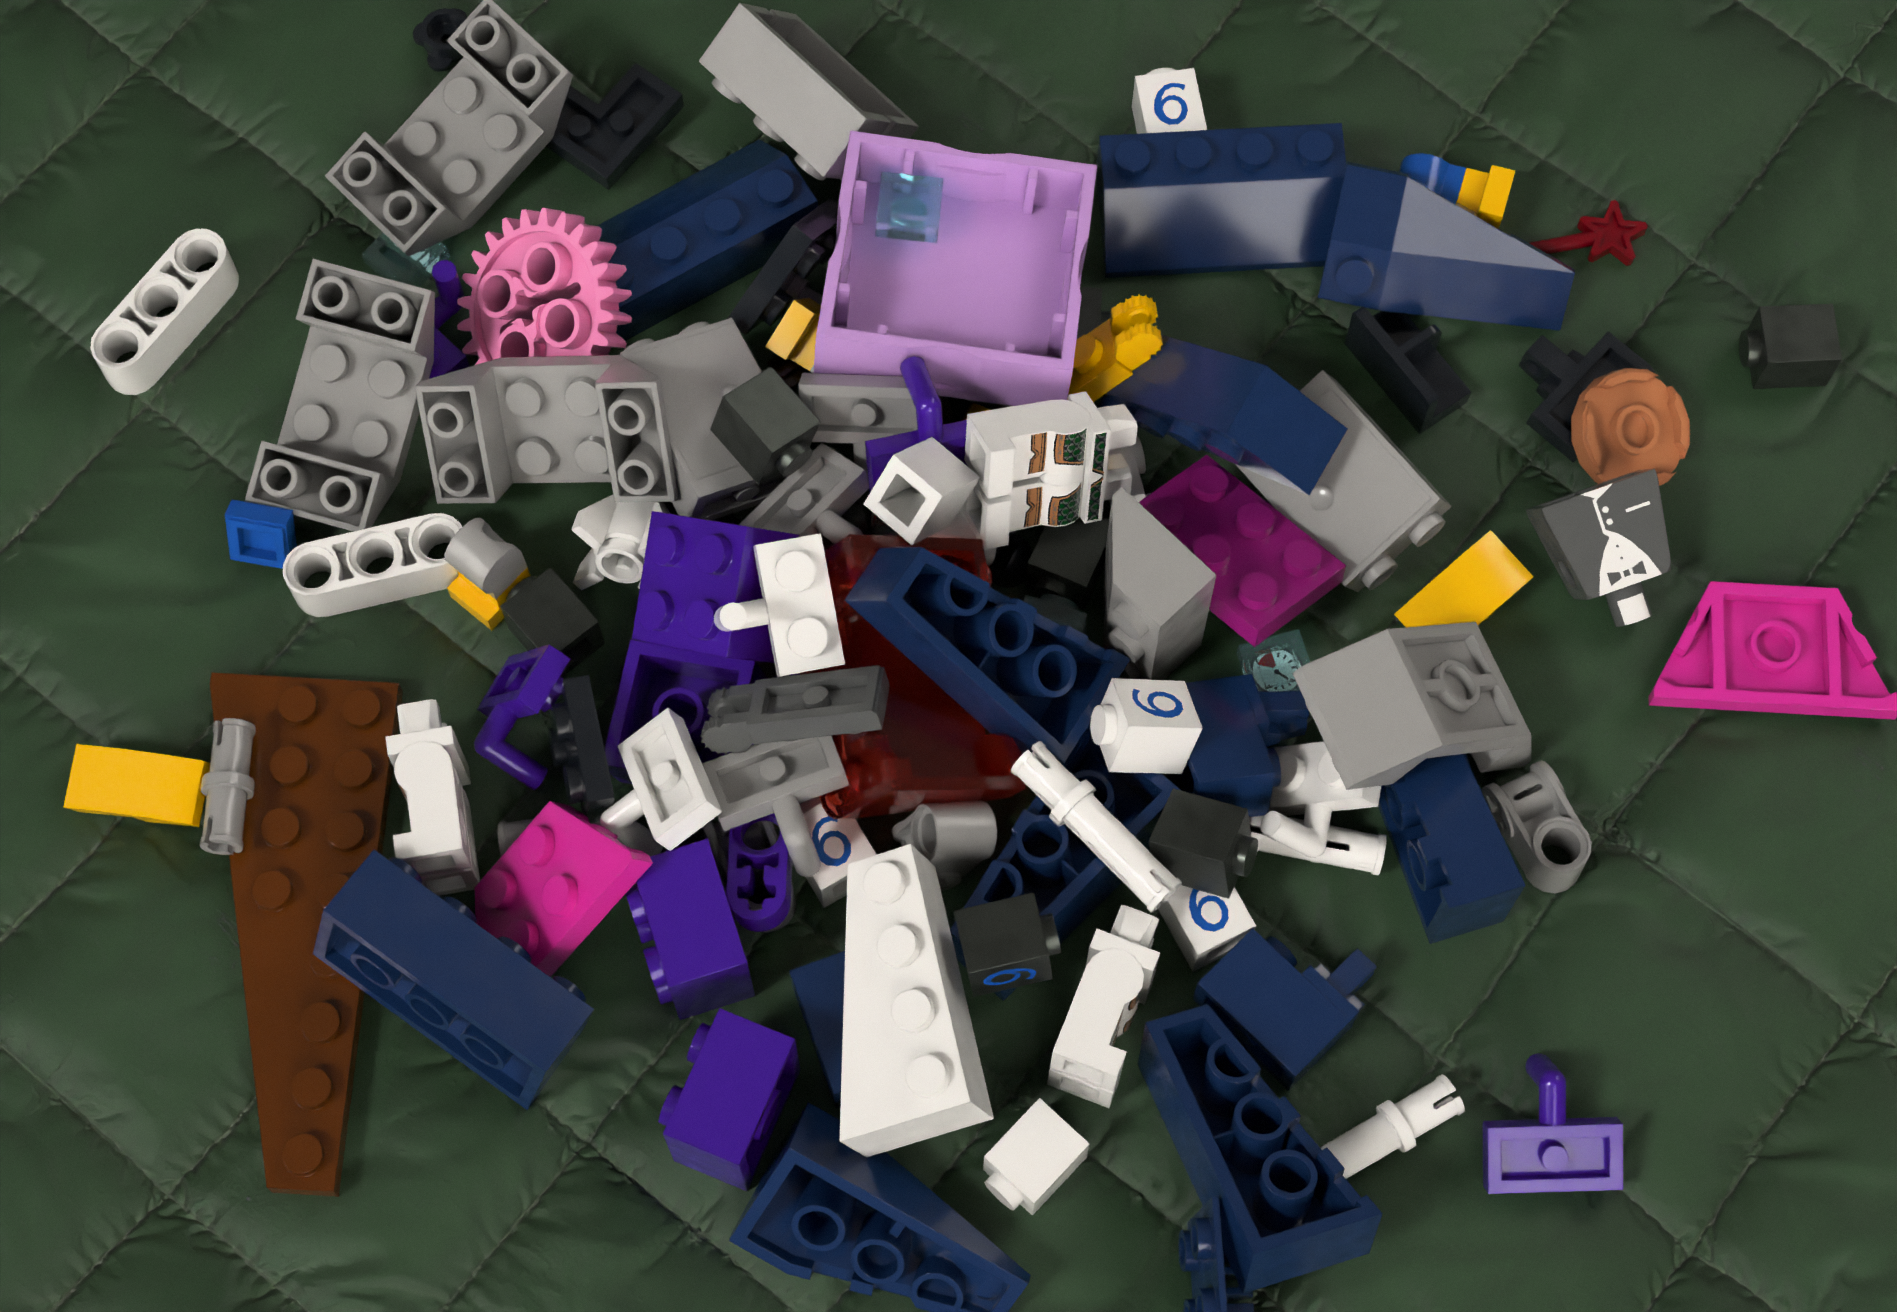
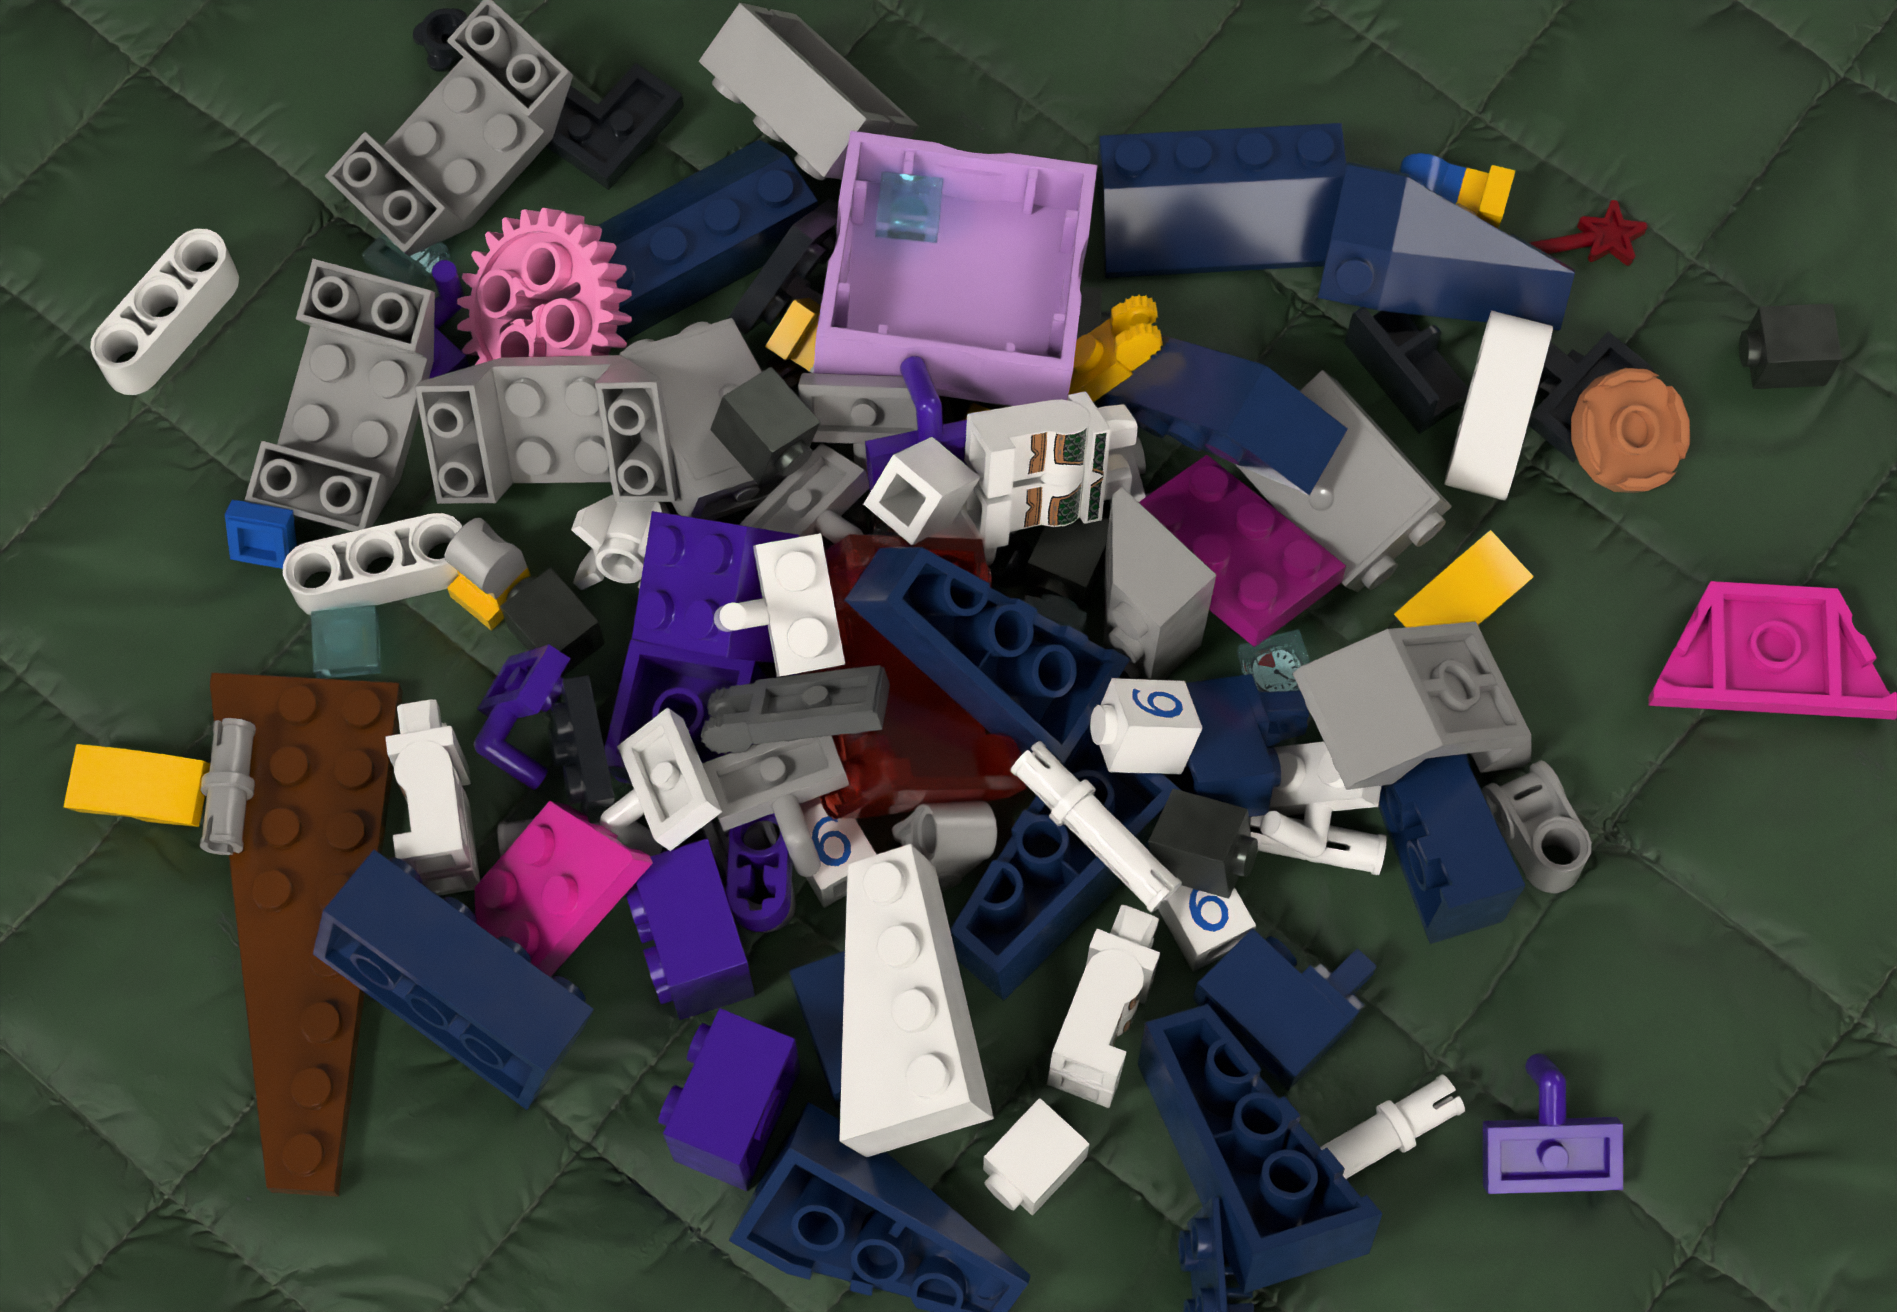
pearl dark grey brick [954,893,1061,997] -> none
white brick [1132,68,1207,134] -> none
dark grey torso [1526,469,1671,627] -> none
none -> clear light blue plate [311,605,381,679]
none -> white beam [1444,310,1553,501]

